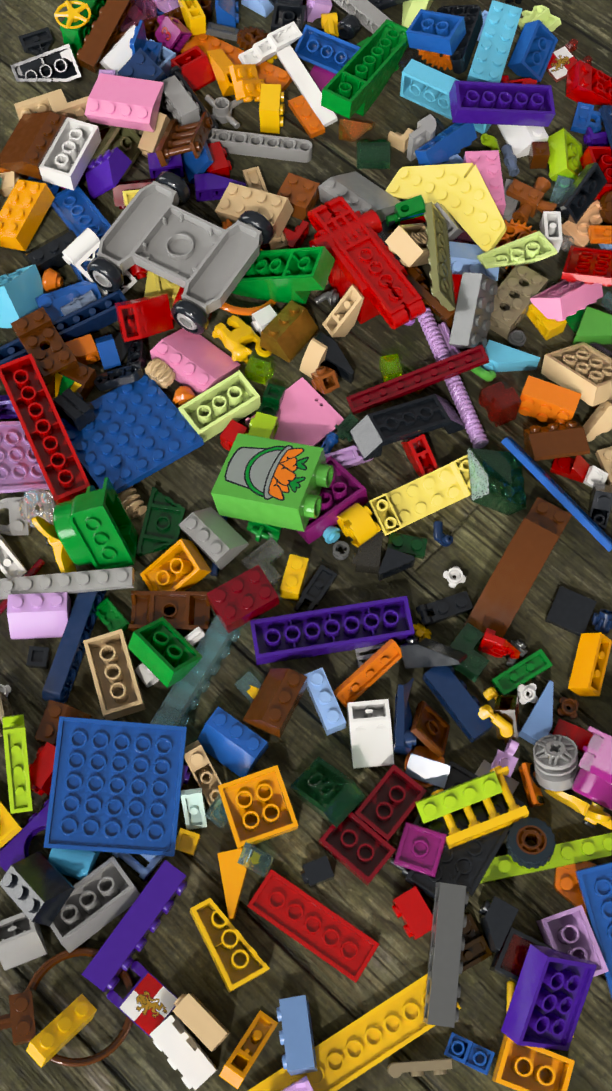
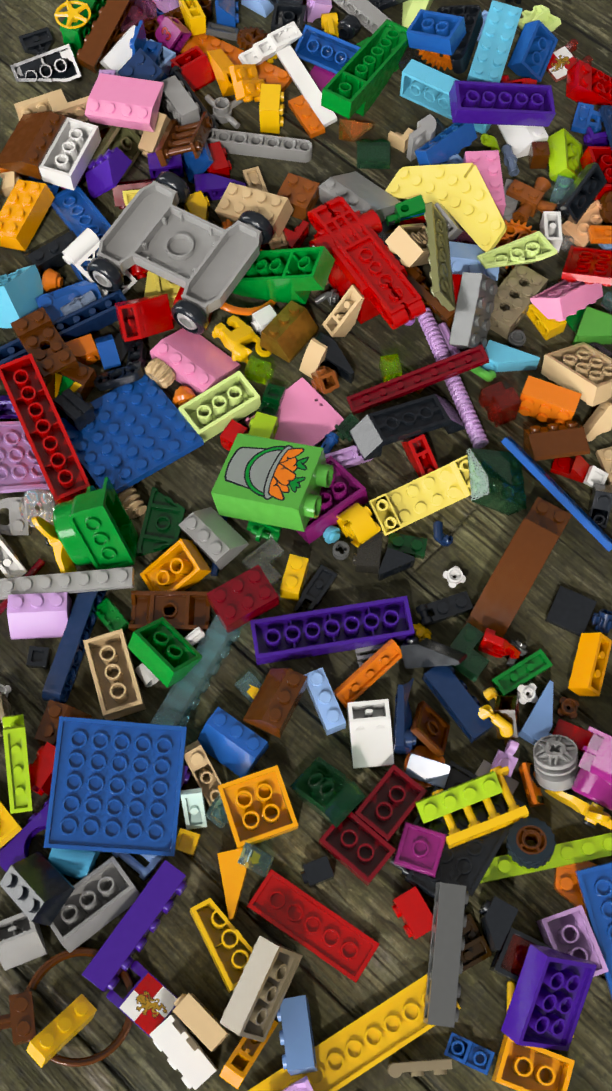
none -> yellow slope [183,191,210,221]
none -> dark tan slope [220,936,303,1042]

